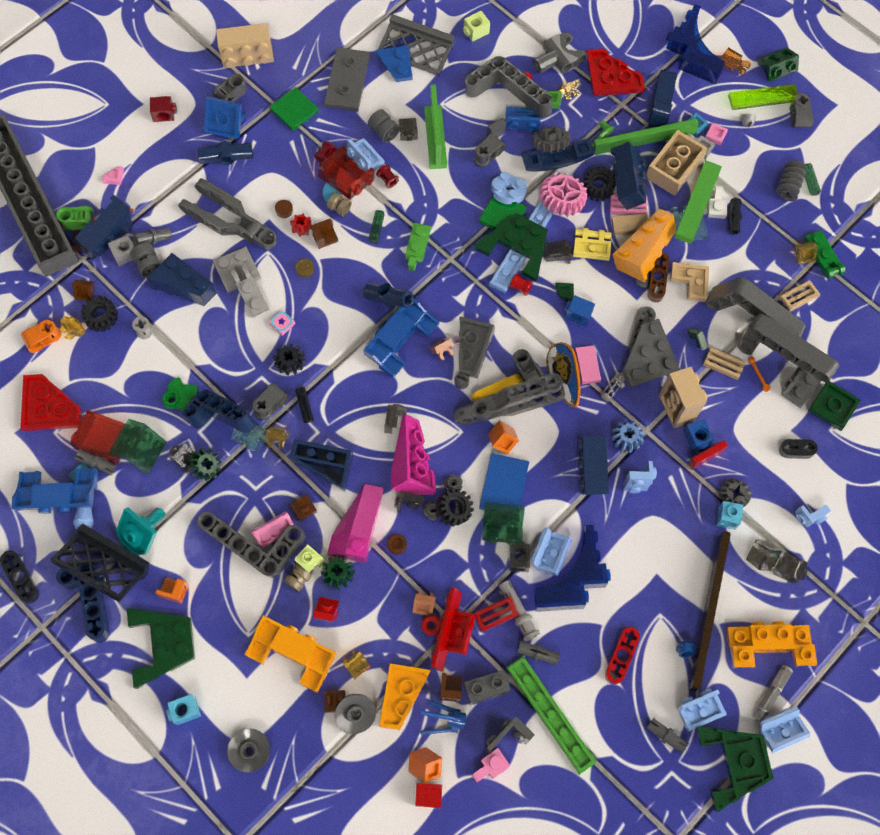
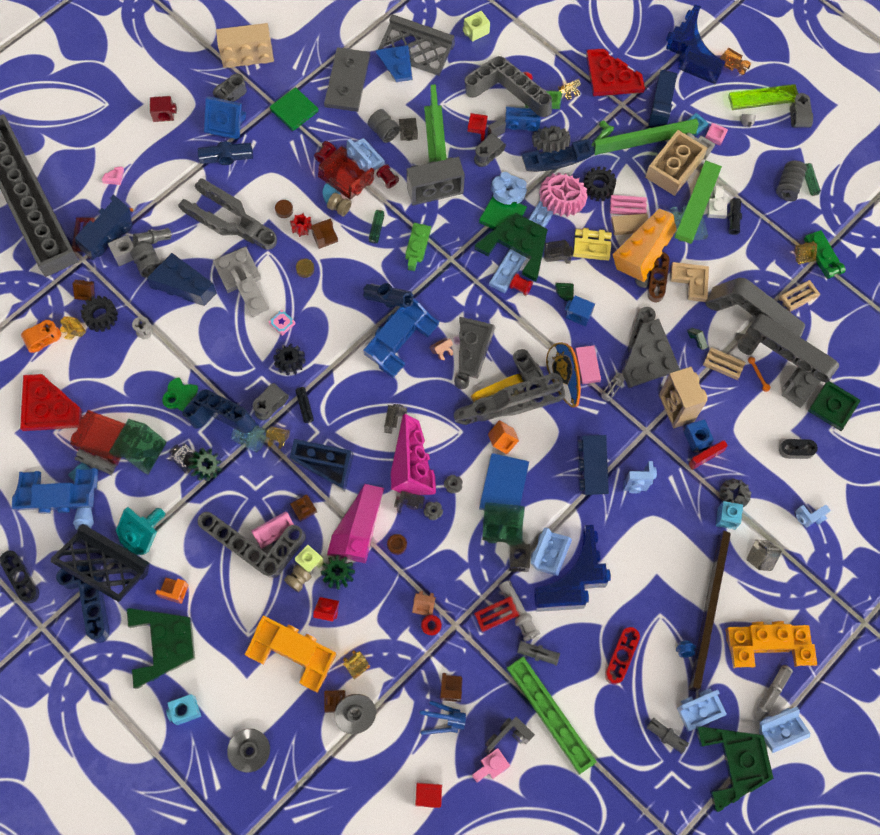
bright green piece [56,206,94,230] -> none
light orange wing [379,663,431,731] -> none
orange panel [408,747,442,783] -> none
red bracket [431,587,476,672] -> none
black tyre [435,488,474,527] -> none
dark grey brick [463,670,510,706] -> none
dark grey connector [533,32,587,73] -> none
dark blue wedge [610,141,648,210] -> none
medium blue gear [611,419,645,453] -> none
dark green bracket [758,47,799,82] -> none
clear smoke brick [773,552,808,584] -> none
none -> dark grey brick [407,157,465,206]
none -> red panel [467,113,488,141]

